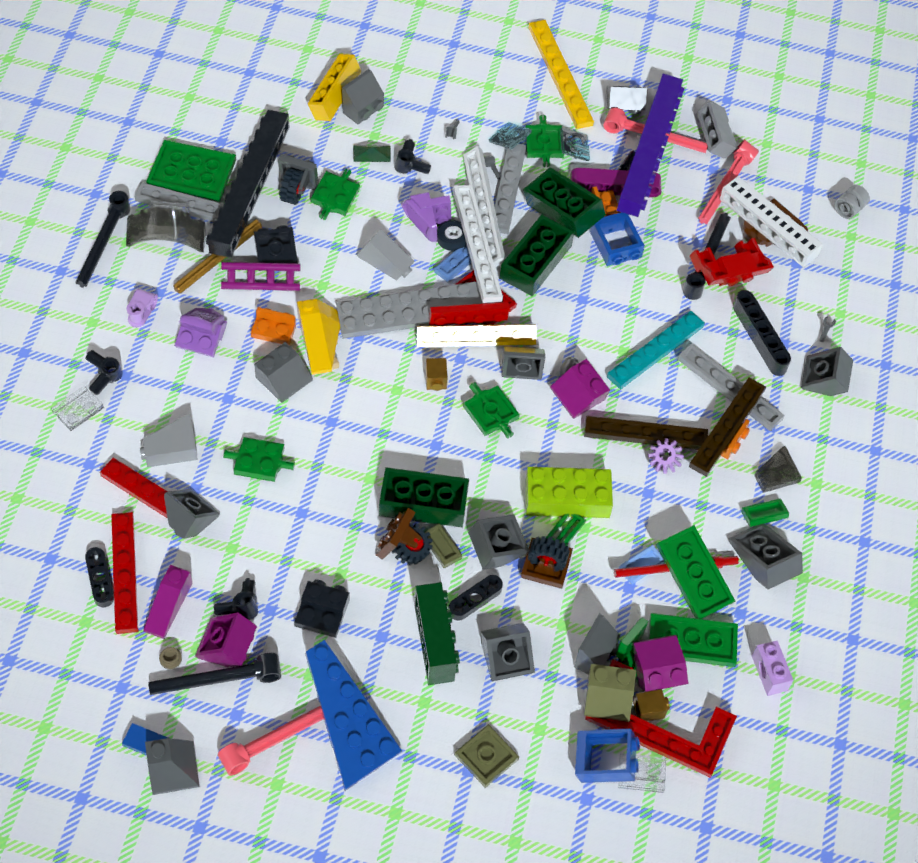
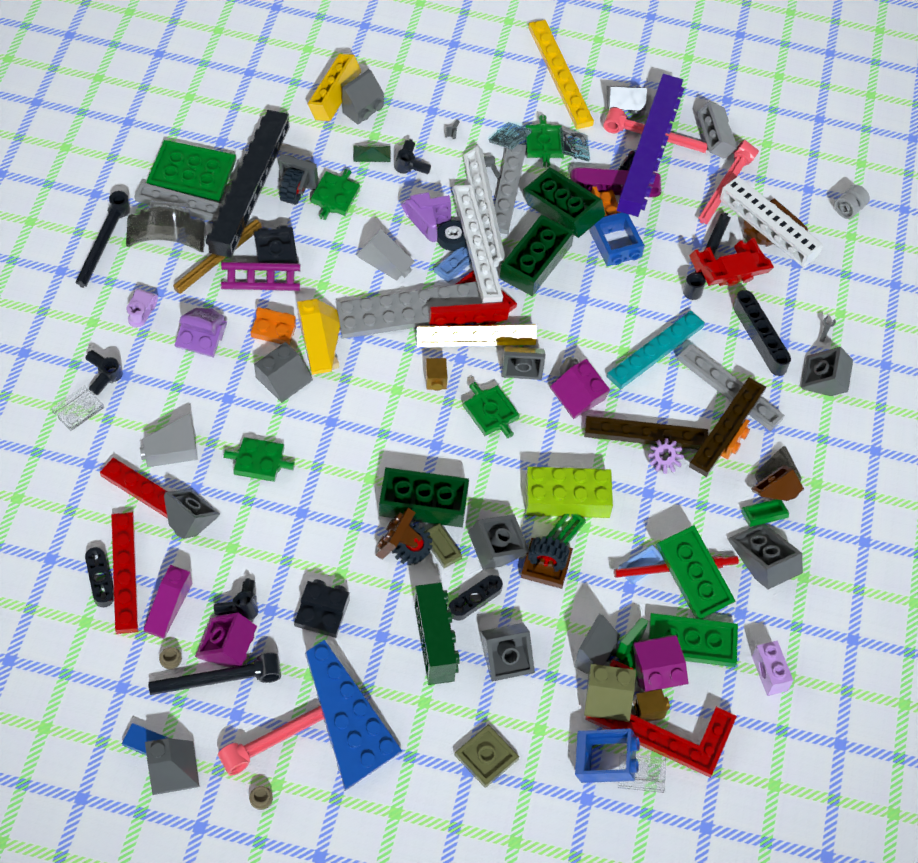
none -> dark tan plate [249,786,273,810]
none -> reddish brown slope [751,465,804,501]

